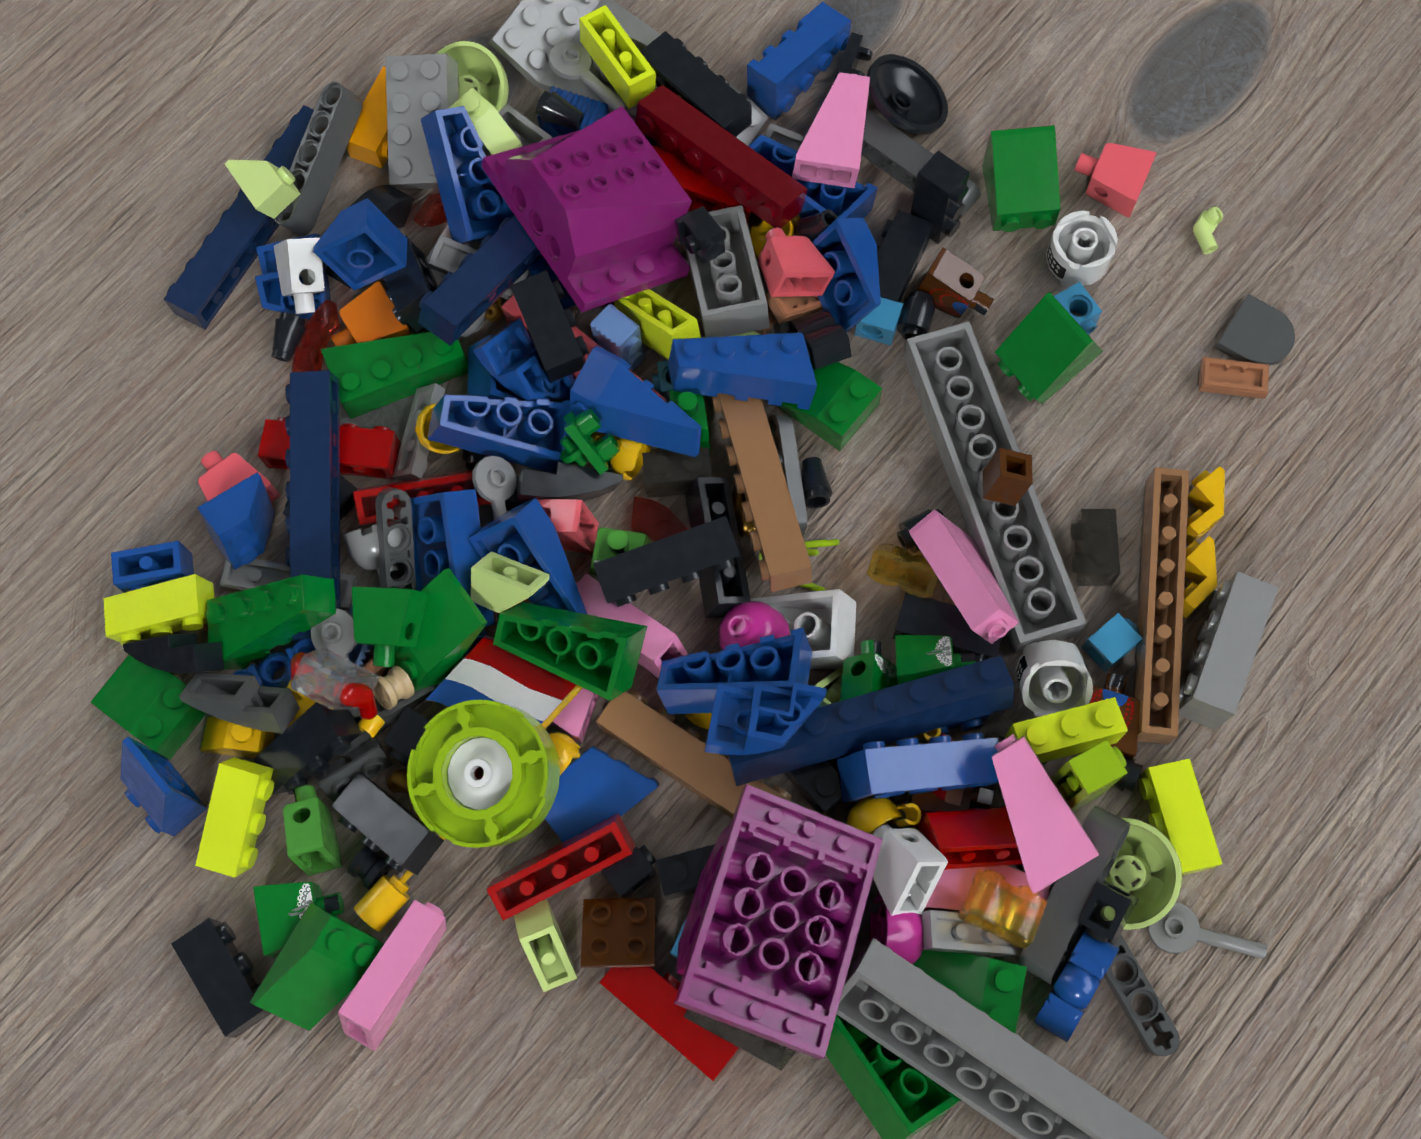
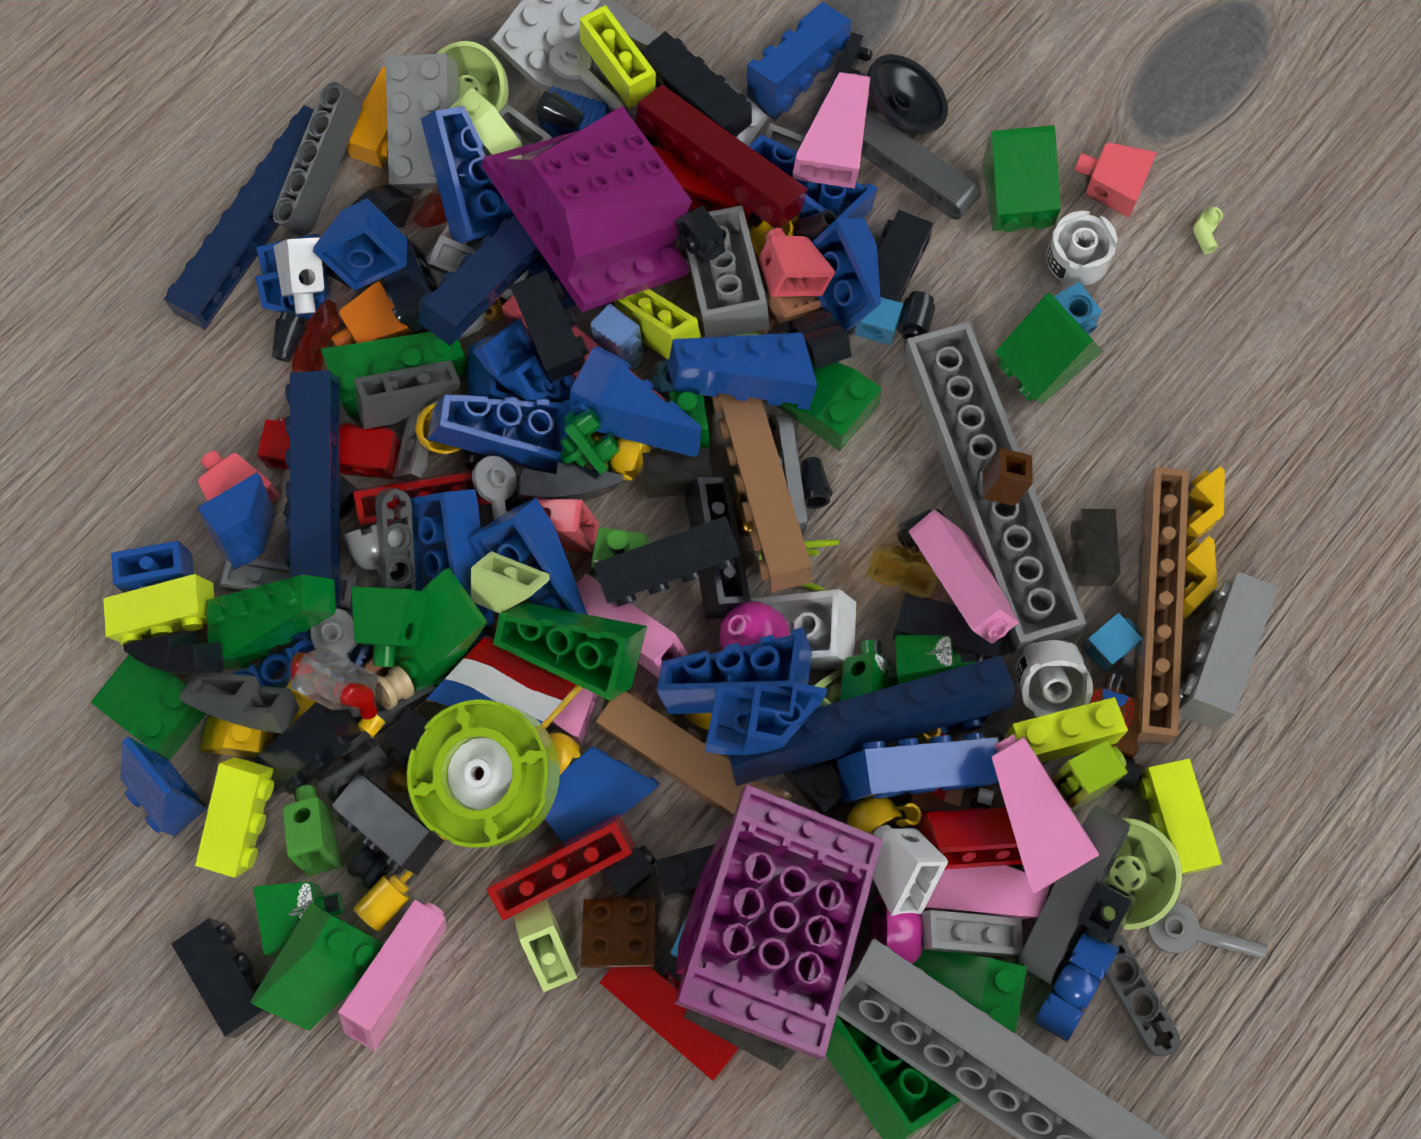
yellowish green slope [225,160,301,219] -> none
clear red tile [631,496,687,542] -> none
black brick [911,150,970,244] -> none
reddish brown torso [917,247,994,318] -> none
clear yellow brick [957,870,1047,949] -> none
nougat plate [1199,357,1269,399] -> none
dark grey tile [1215,294,1295,366] -> none
none -> dark grey slope [354,360,460,429]

